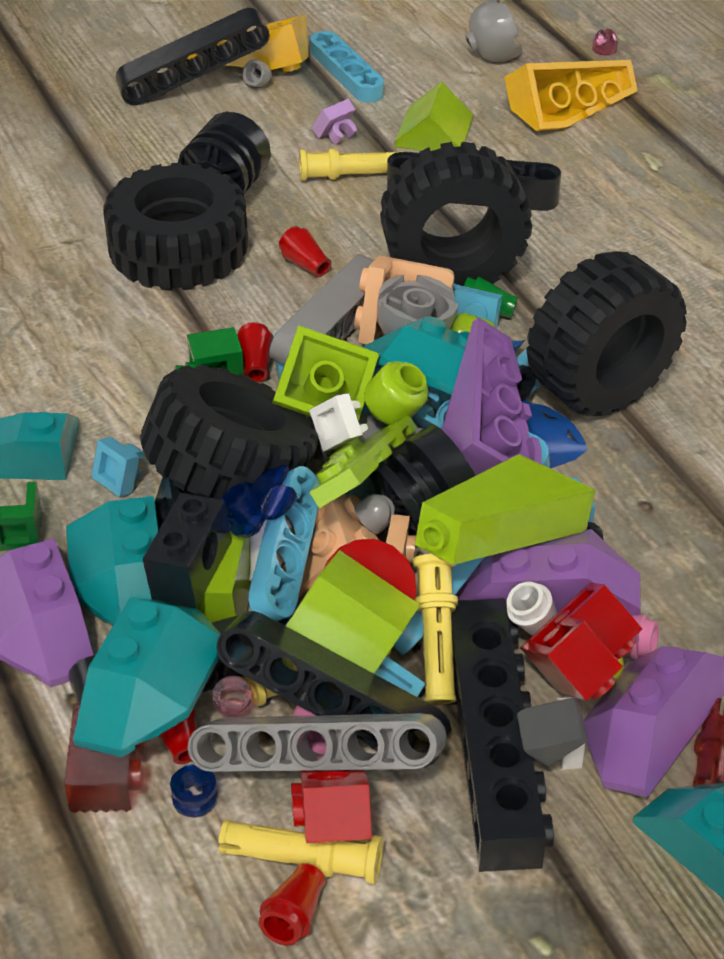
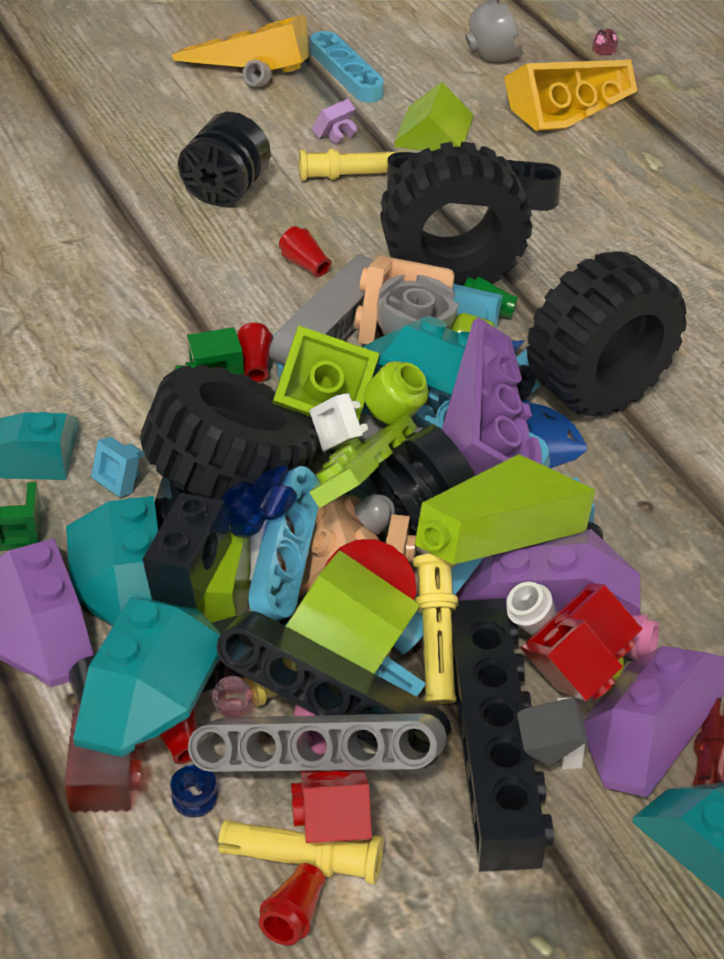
black tyre [103,163,248,291] -> none
black beam [115,8,270,105] -> none

